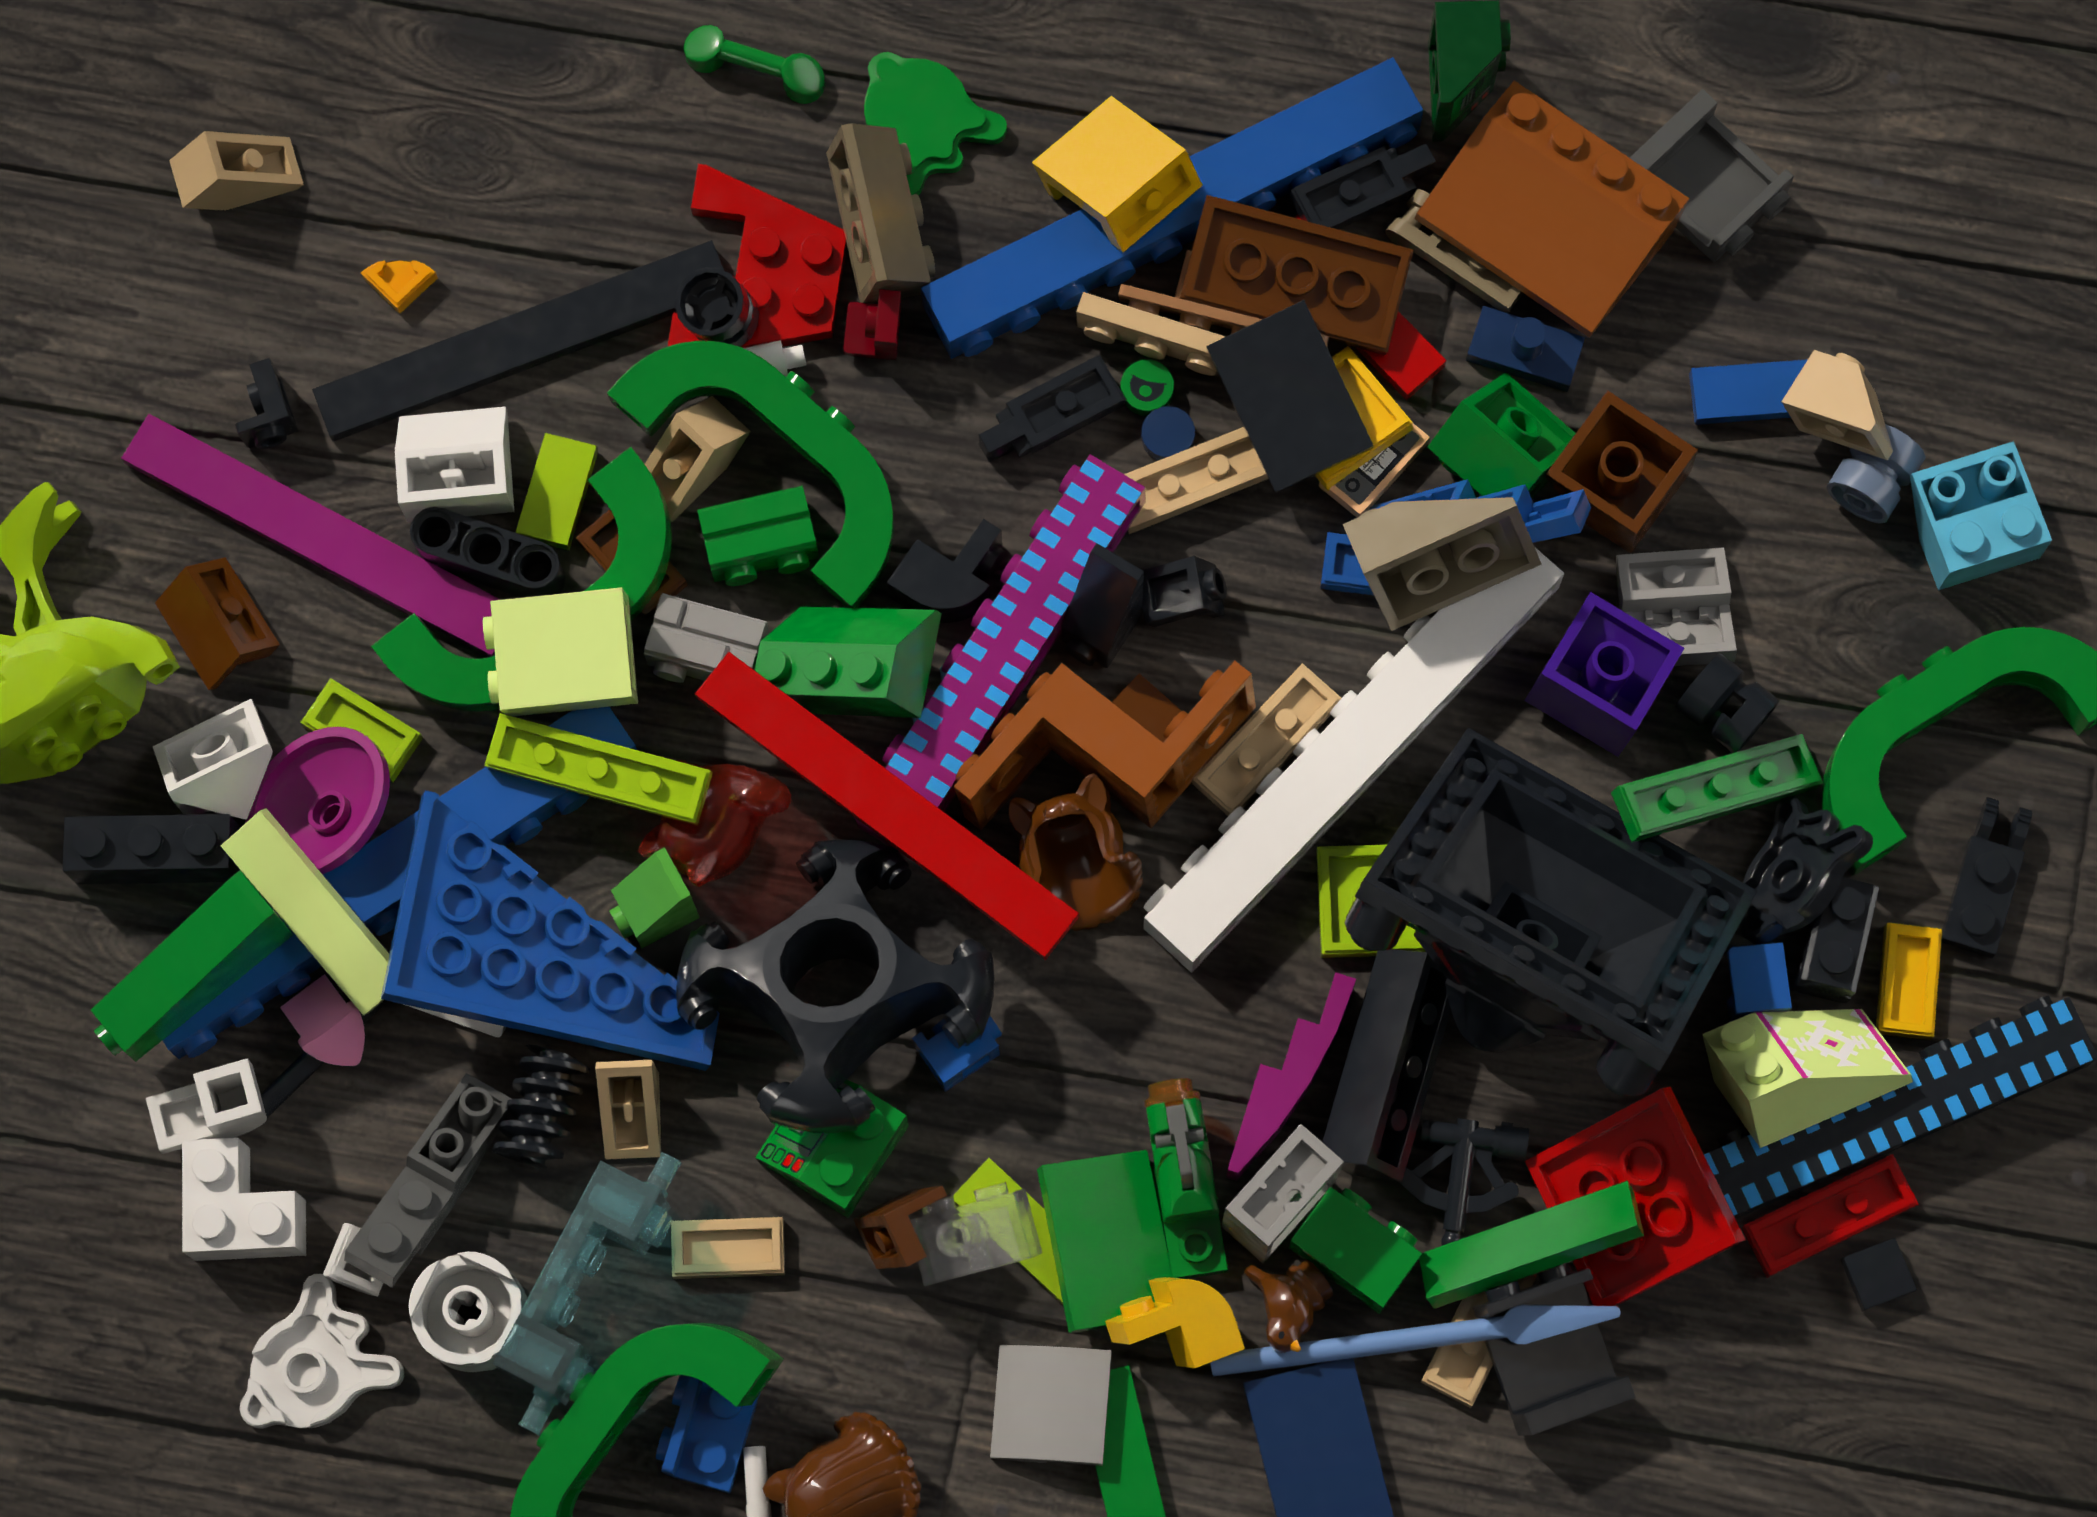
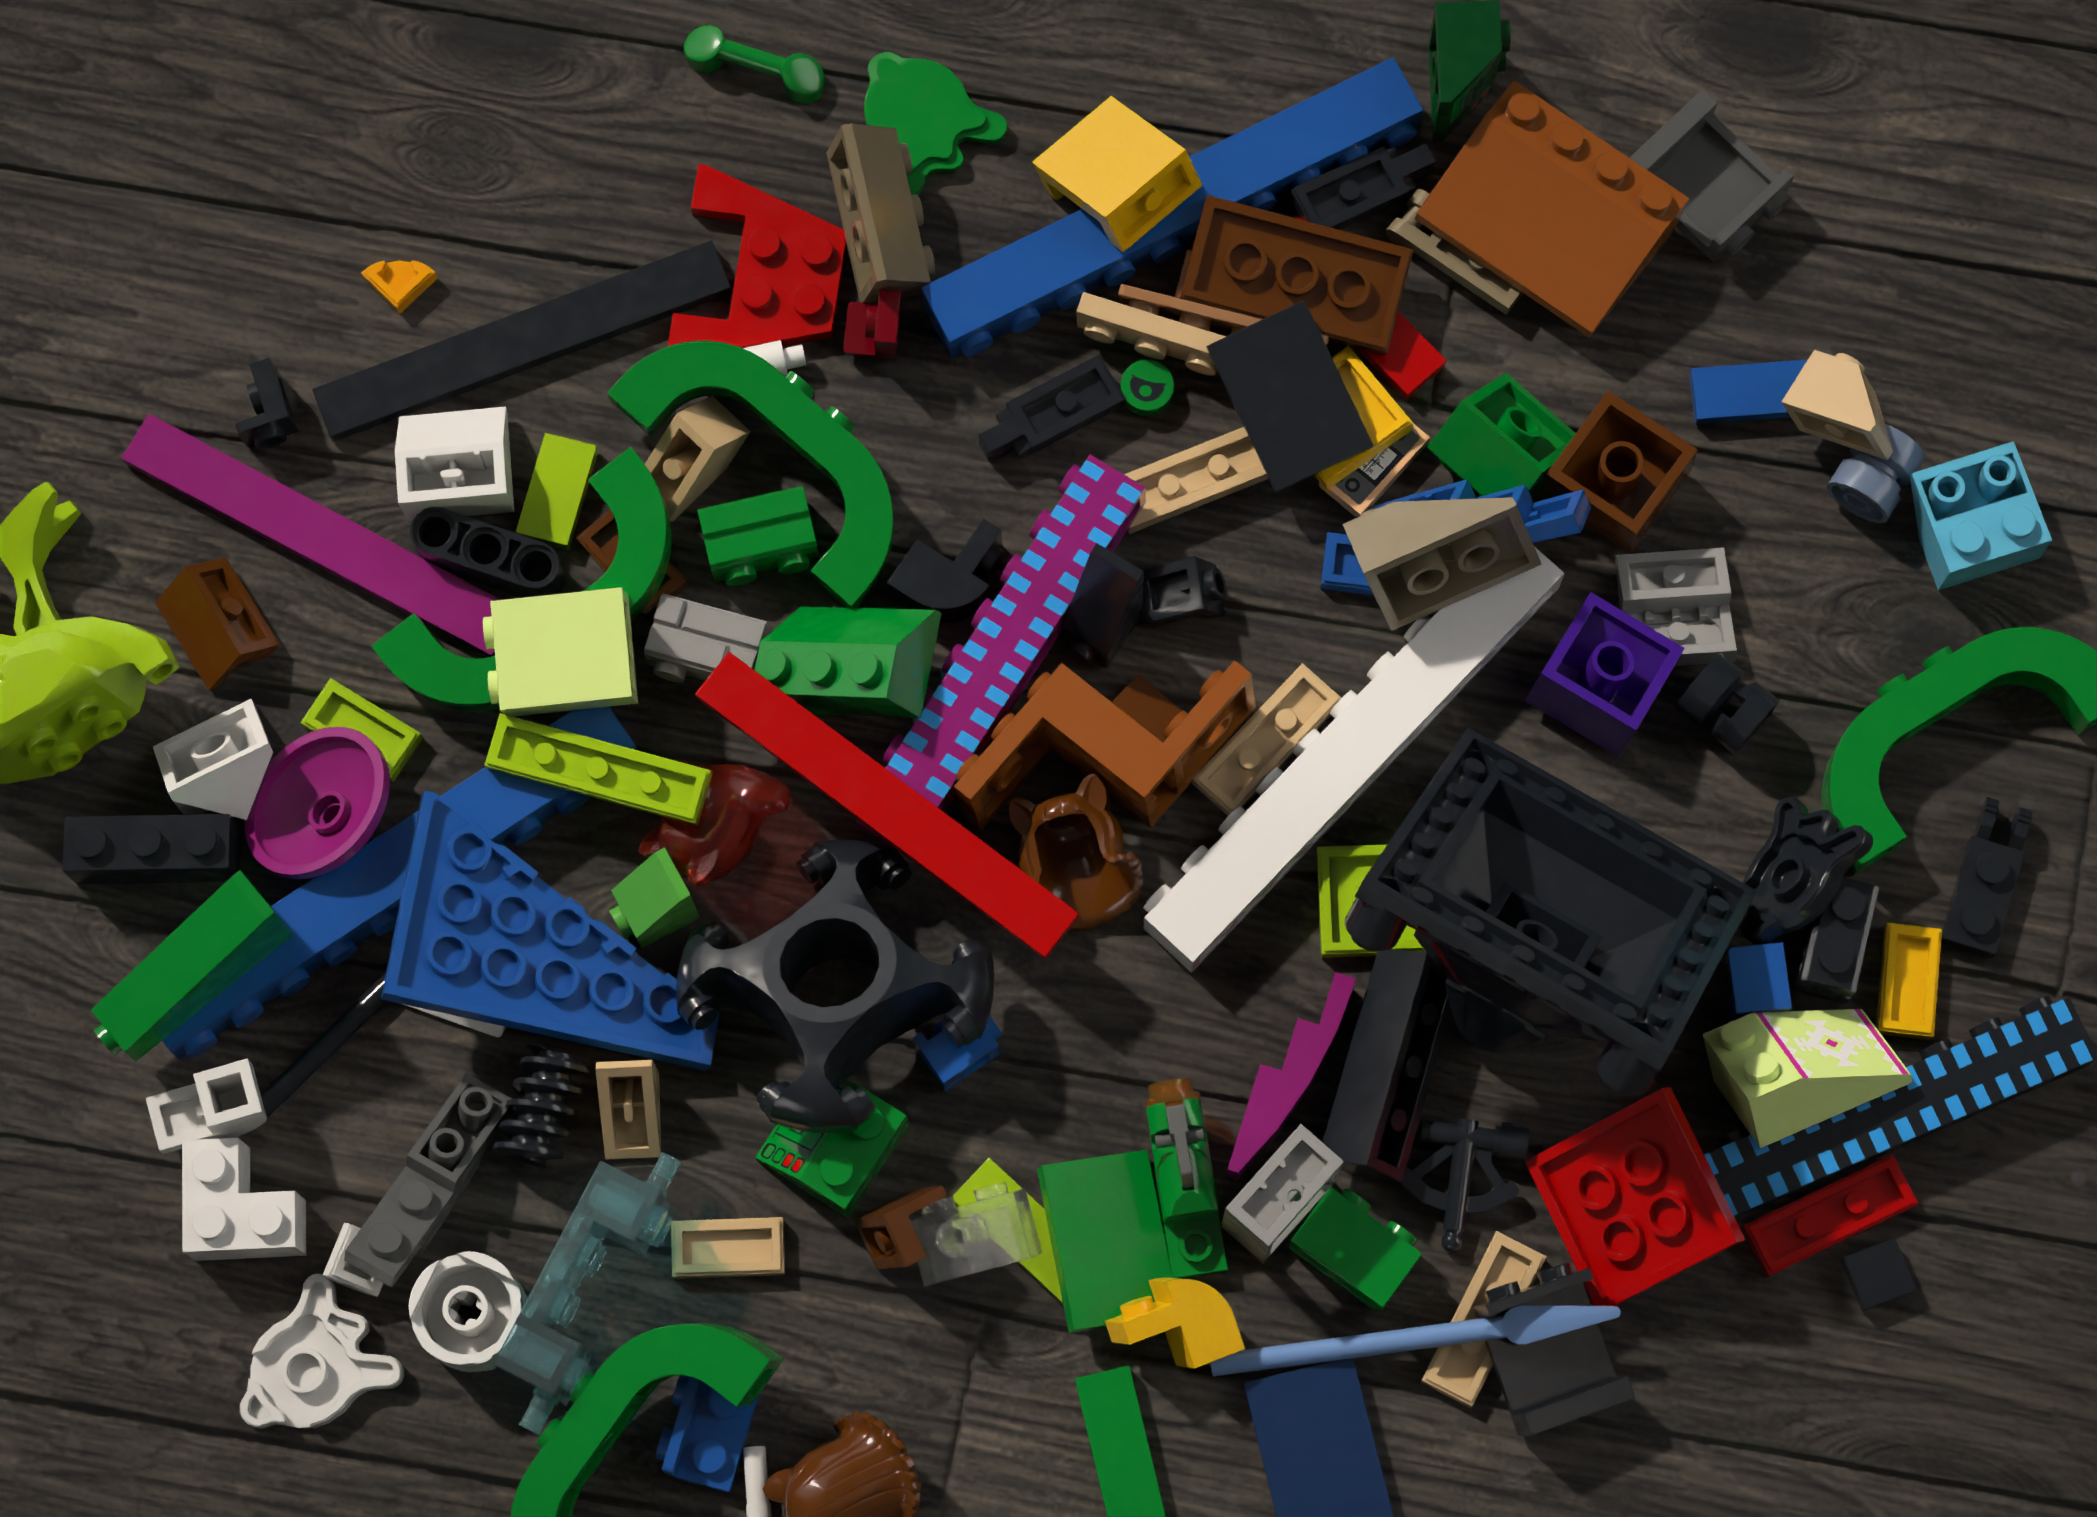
tan slope [169,131,304,210] -> none
yellowish green tile [221,808,390,1016] -> none
bright pink tile [280,974,365,1066] -> none
black wheel [675,267,759,347] -> none
light grey slope [990,1345,1111,1466] -> none
dark blue tile [1142,406,1195,461] -> none
reddish brown animal [1244,1259,1333,1353] -> none
green tile [1419,1181,1644,1309] -> none
dark blue tile [1466,306,1585,392] -> none
green tile [1611,734,1823,842] -> none

